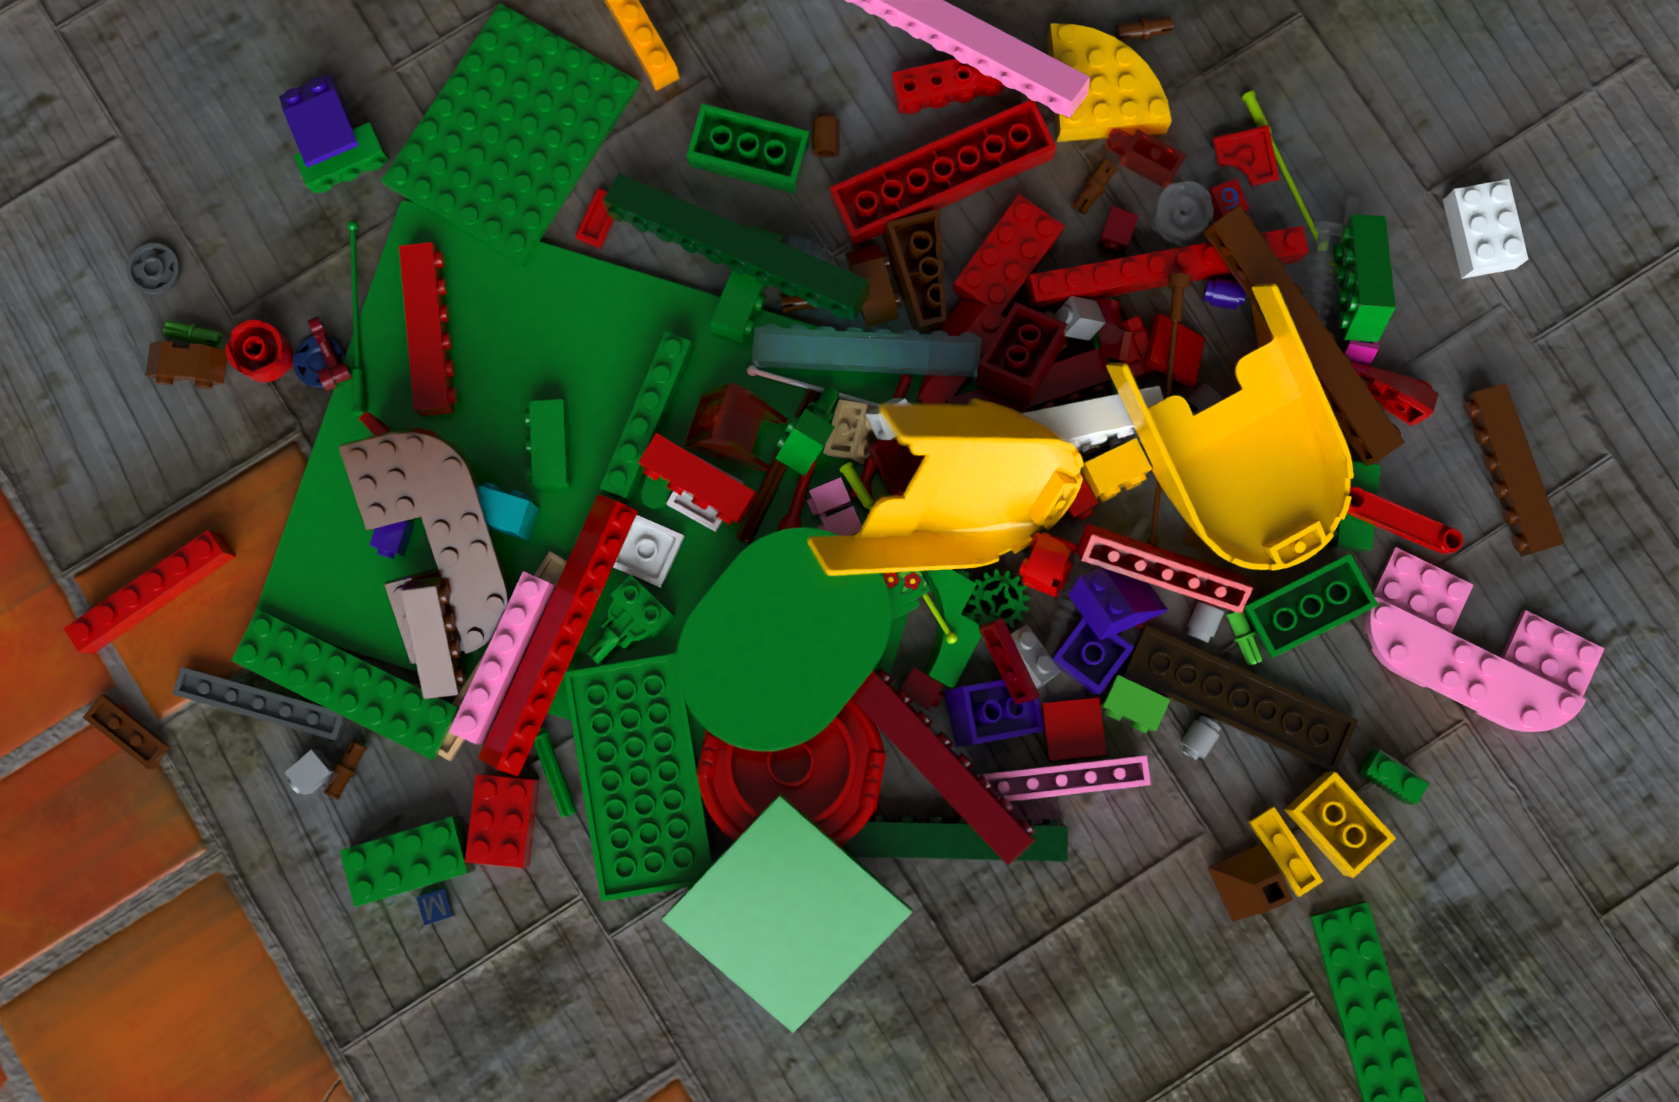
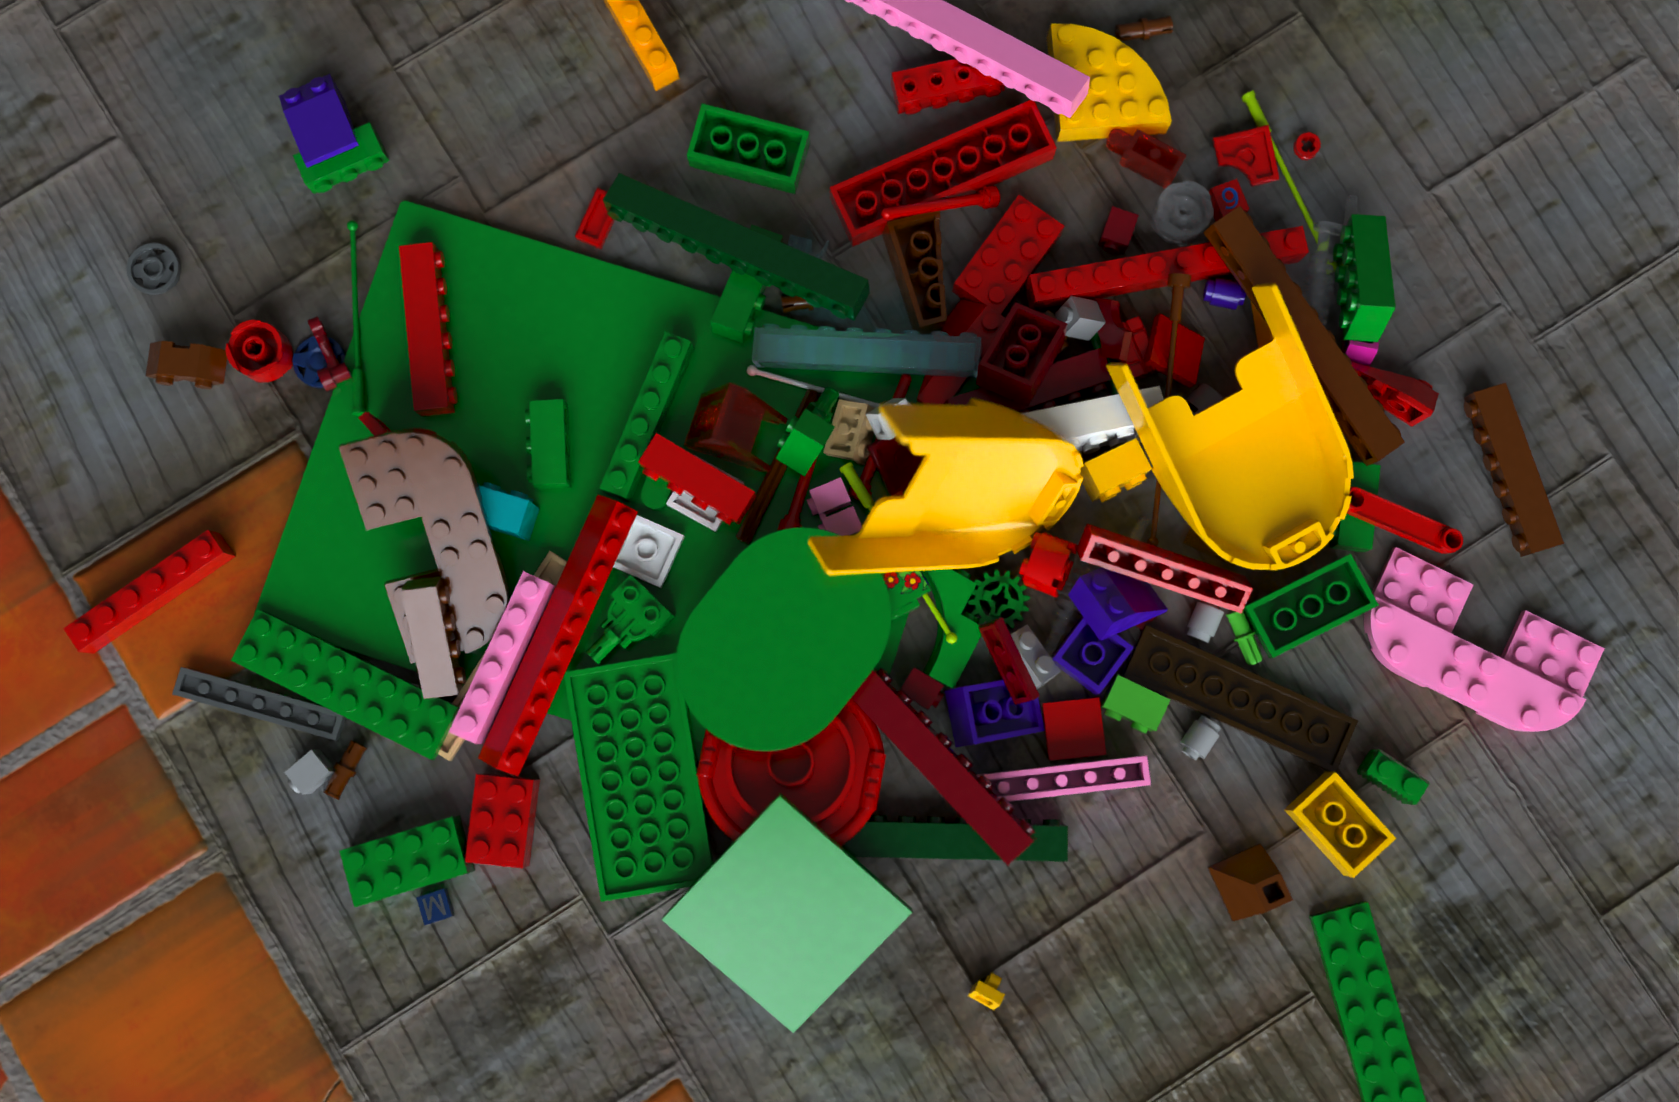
reddish brown plate [83,695,171,770] -> none
bright green axle [163,320,223,348] -> none
dark purple brick [369,520,414,559] -> none
green plate [381,3,640,266] -> none
green axle [533,727,576,817] -> none
reddish brown brick [812,113,840,158] -> none
reddish brown brick [845,245,901,327] -> none
red brick [1066,474,1099,522] -> none
reddish brown pin [1071,159,1118,215] -> none
yellow plate [1248,806,1323,897] -> none
white brick [1443,179,1529,279] -> none
none -> red piece [881,185,1000,219]
none -> yellow tile [968,973,1005,1010]
none -> red bush [1293,132,1321,160]

